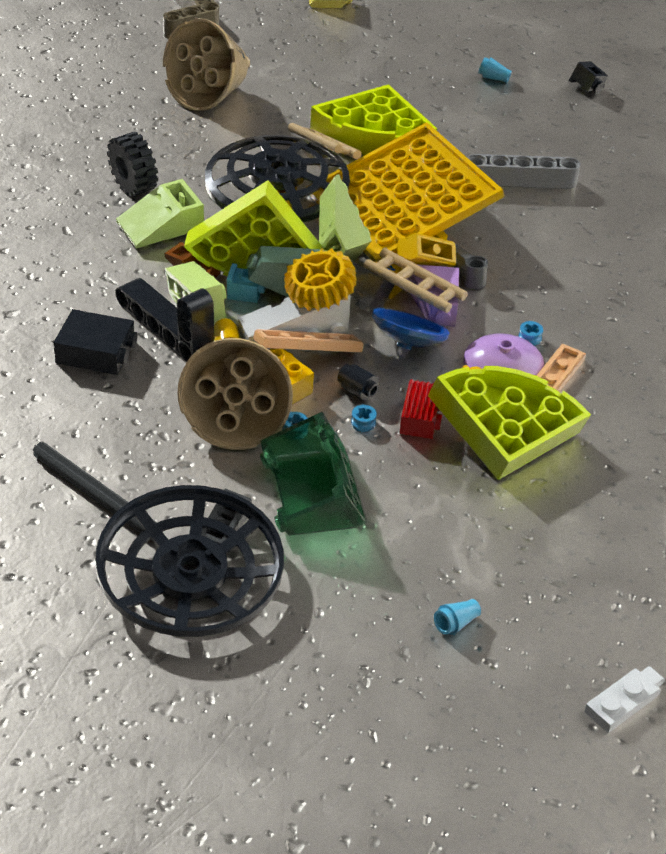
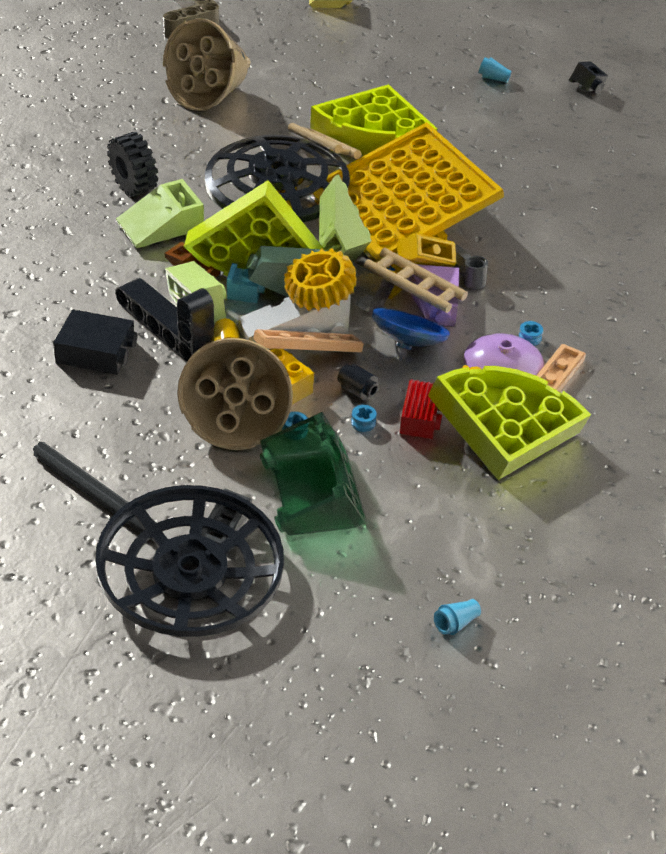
light grey beam [467,154,581,189] -> none
white hinge [584,666,665,733] -> none

